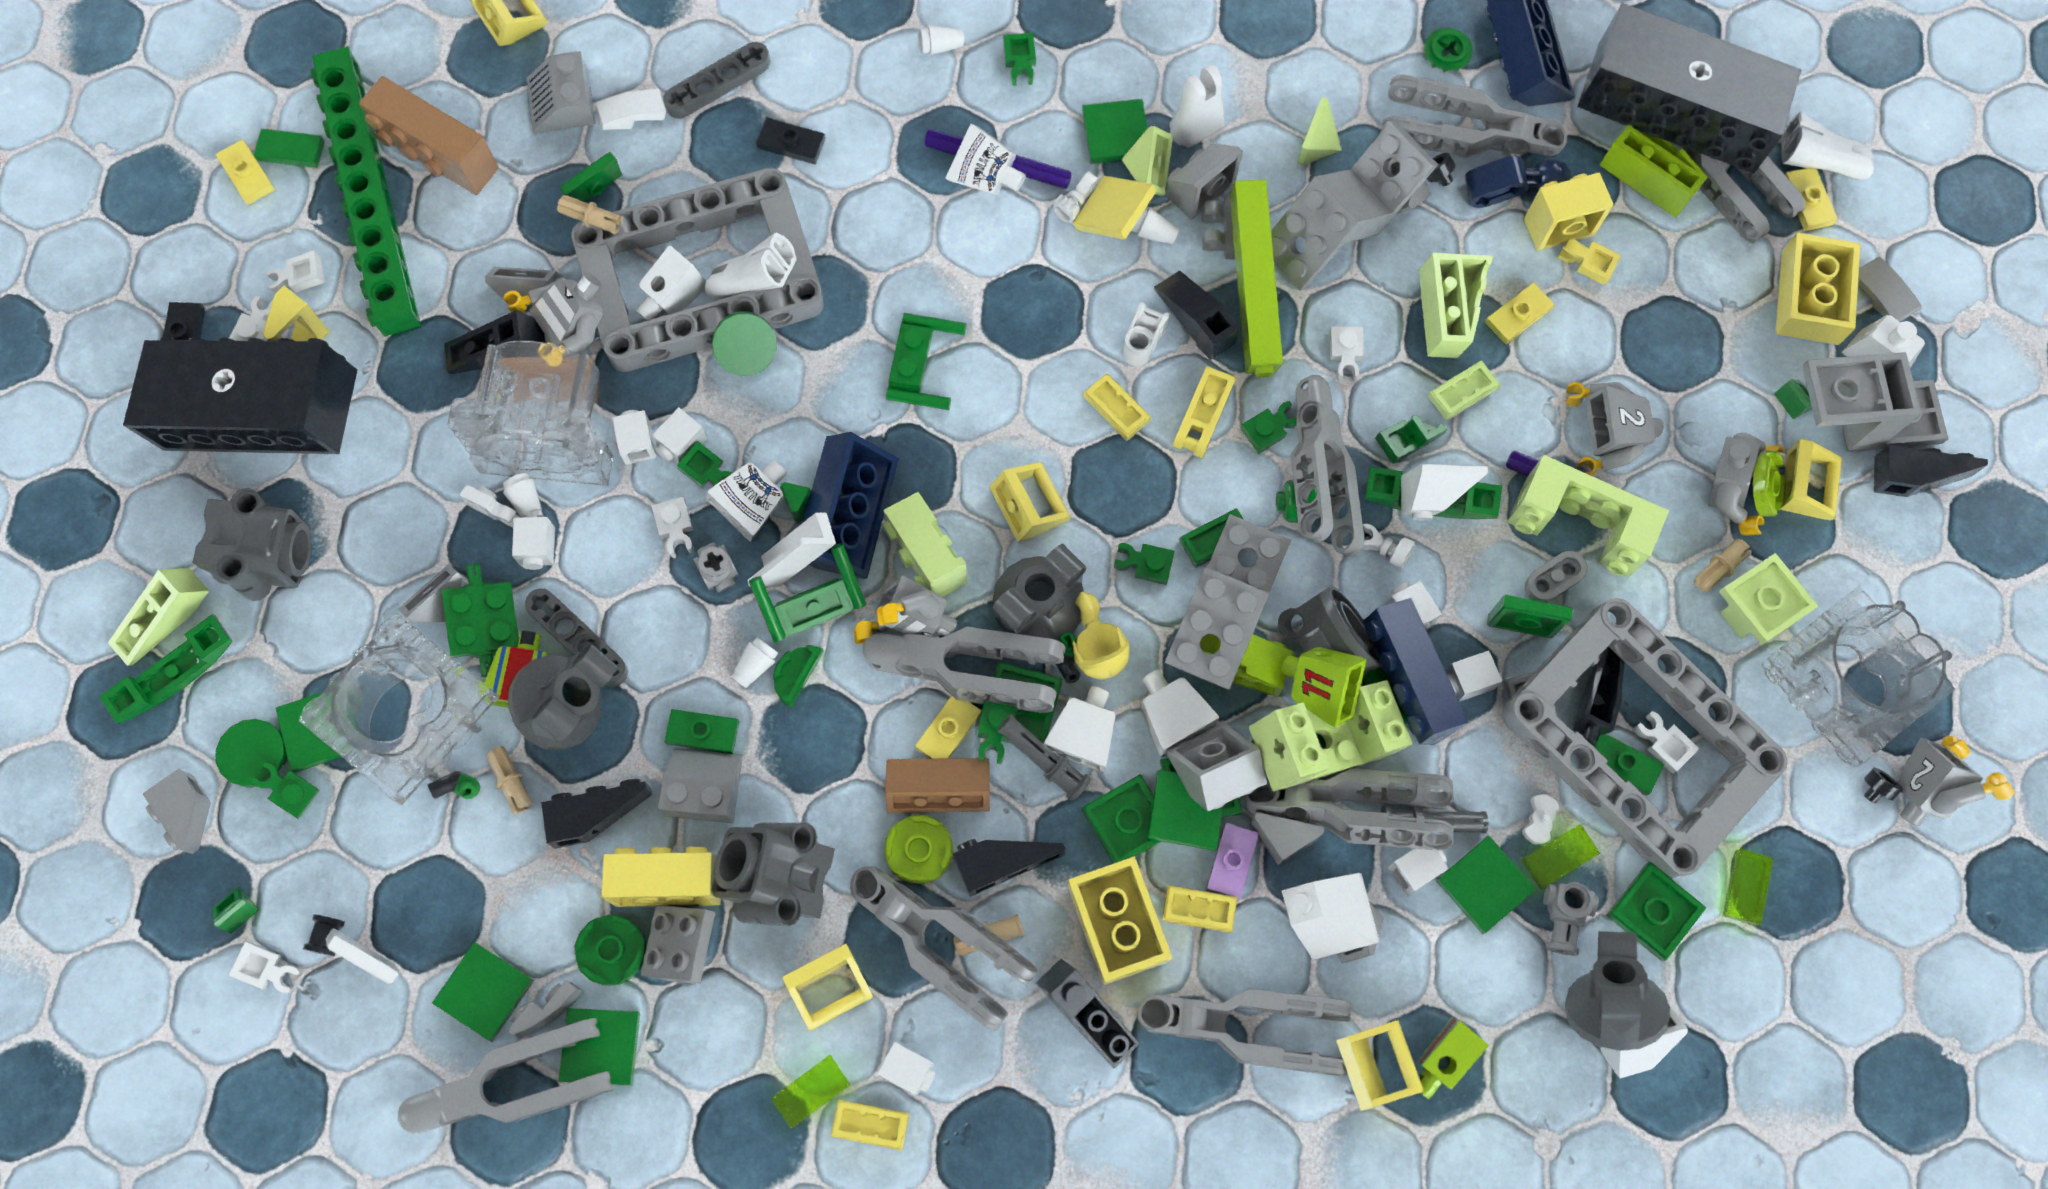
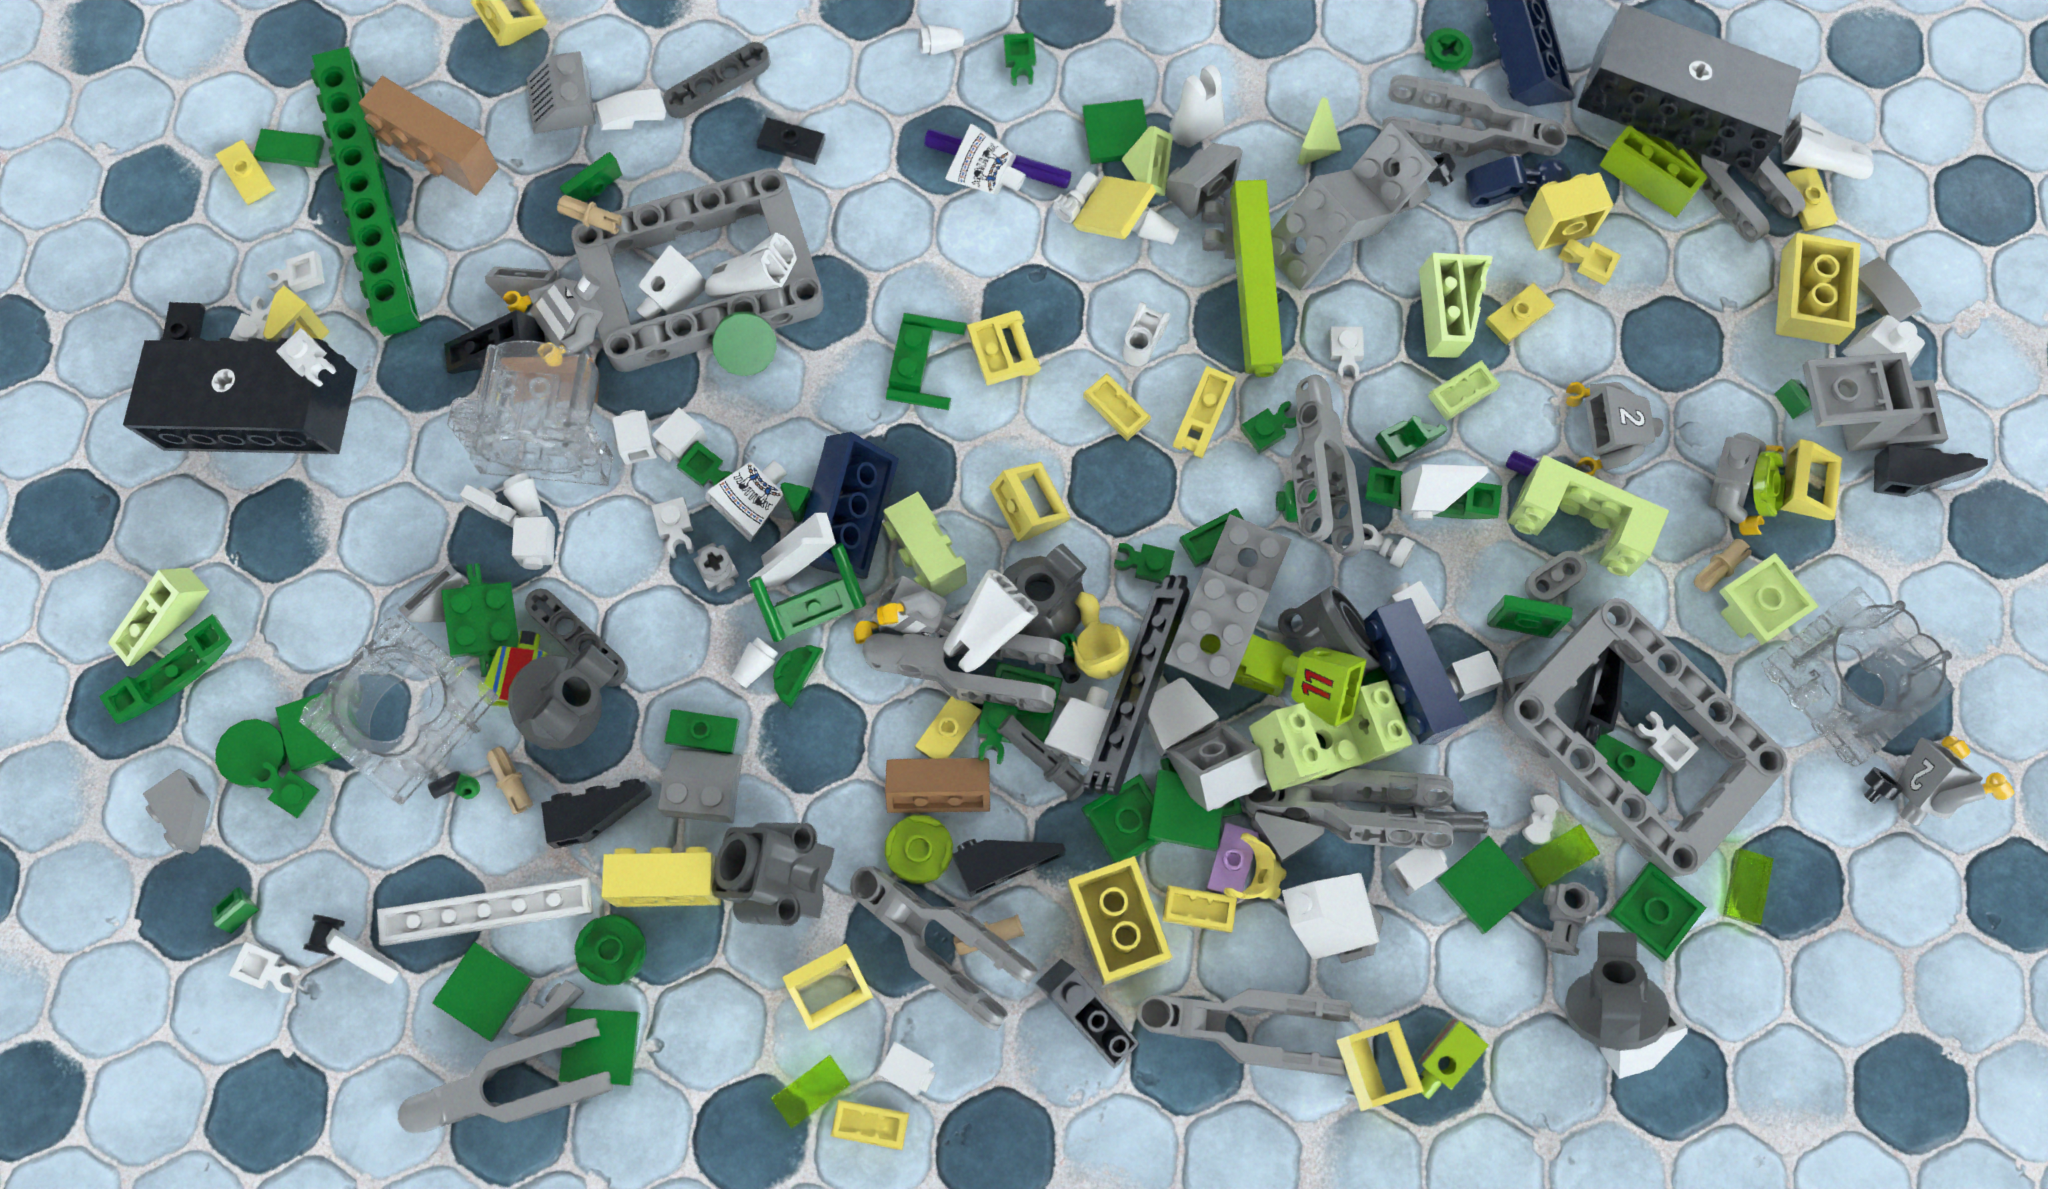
dark grey piece [192,488,312,601] -> none
light grey plate [641,906,715,985] -> none
black slope [1154,270,1240,360] -> none
none -> white plate [276,328,336,387]
none -> white tile [377,877,593,946]
none -> white piece [943,569,1039,673]
none -> light yellow plate [967,311,1041,386]
none -> black hinge [1083,575,1190,796]
none -> light yellow helmet [1224,833,1287,900]

